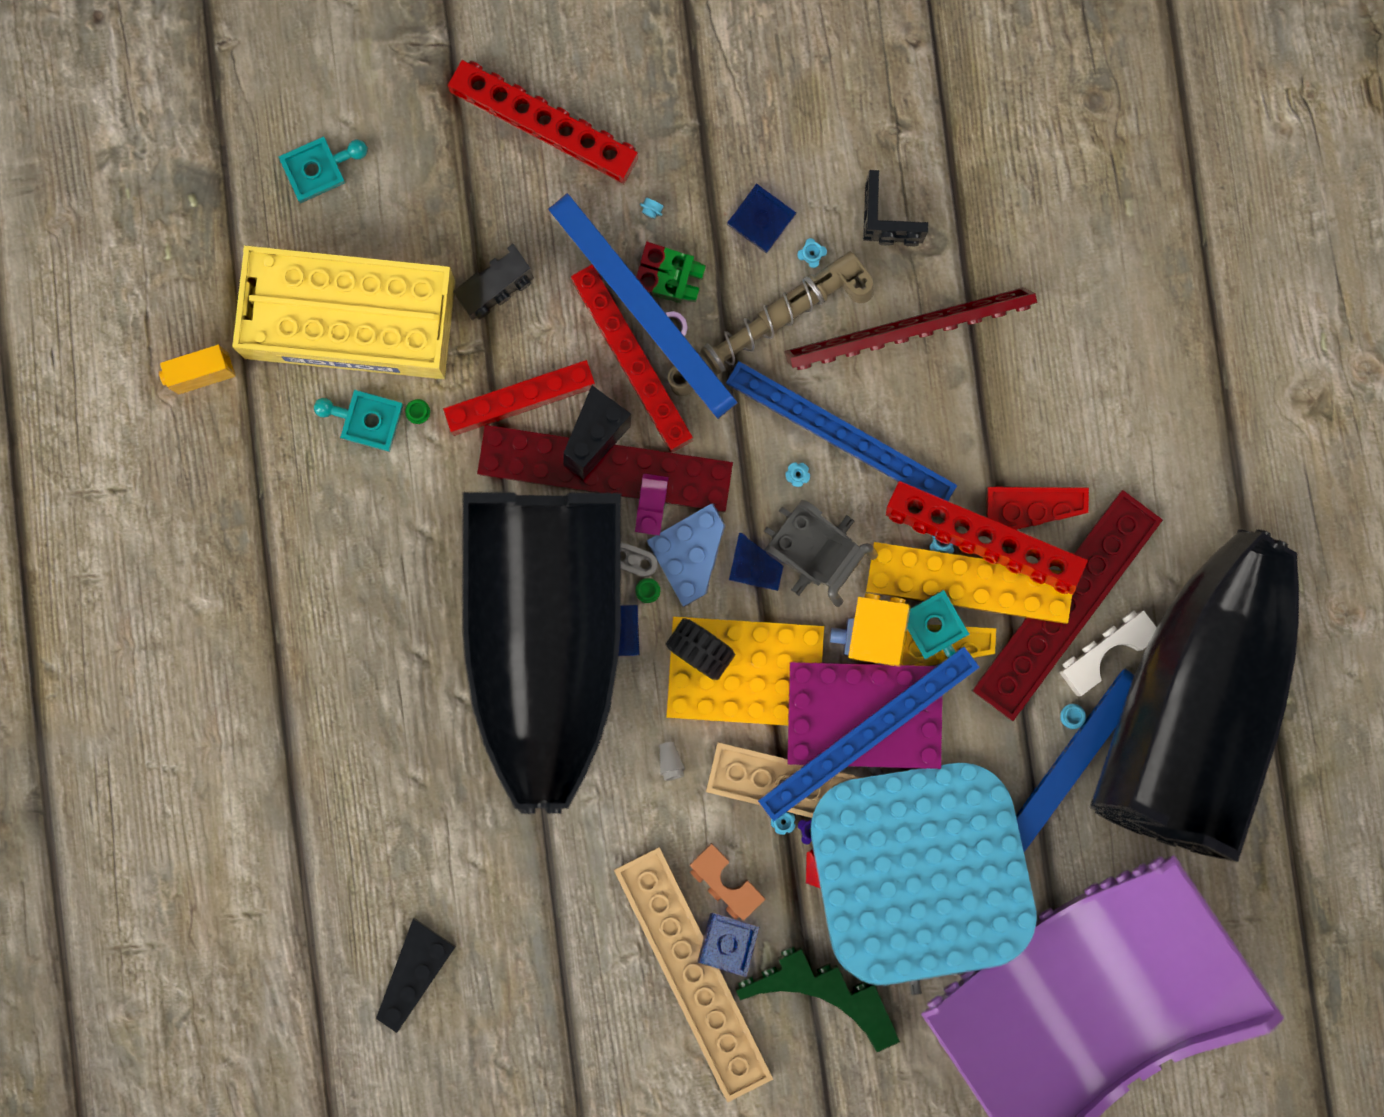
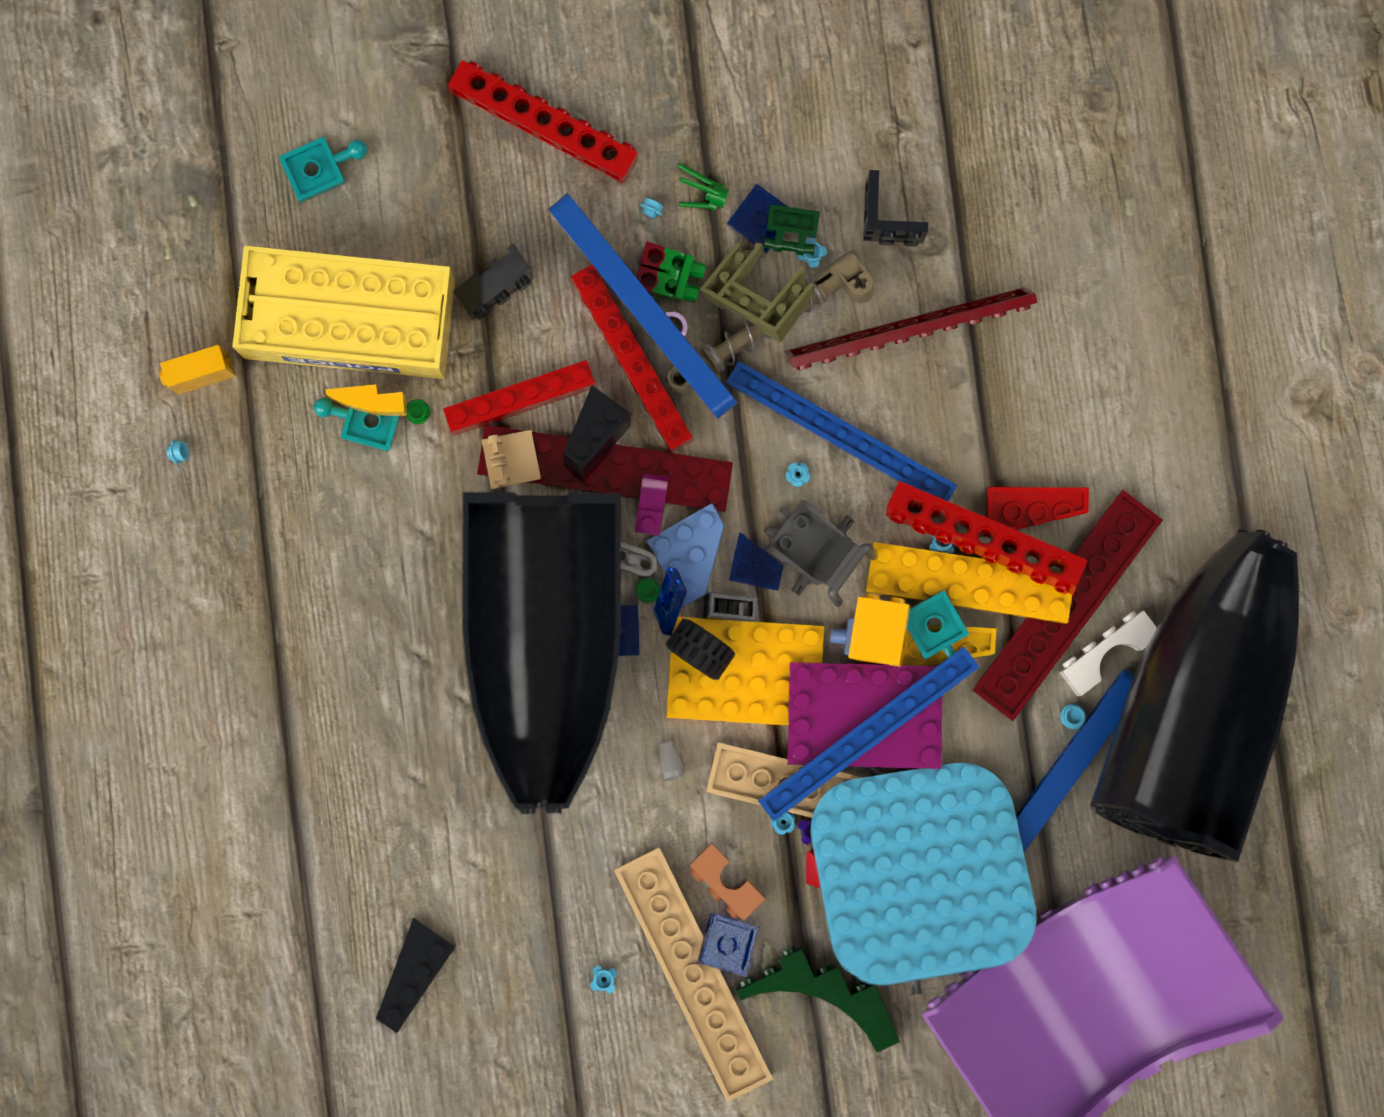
none -> medium azure plate [167,440,189,464]
none -> yellow slope [325,384,407,416]
none -> tan hinge [482,430,541,489]
none -> medium azure plate [590,966,617,993]
none -> clear blue plate [653,567,687,636]
none -> green plant [677,163,729,211]
none -> olive wedge [700,242,815,343]
none -> black slope [703,592,758,622]
none -> dark green plate [764,204,820,256]

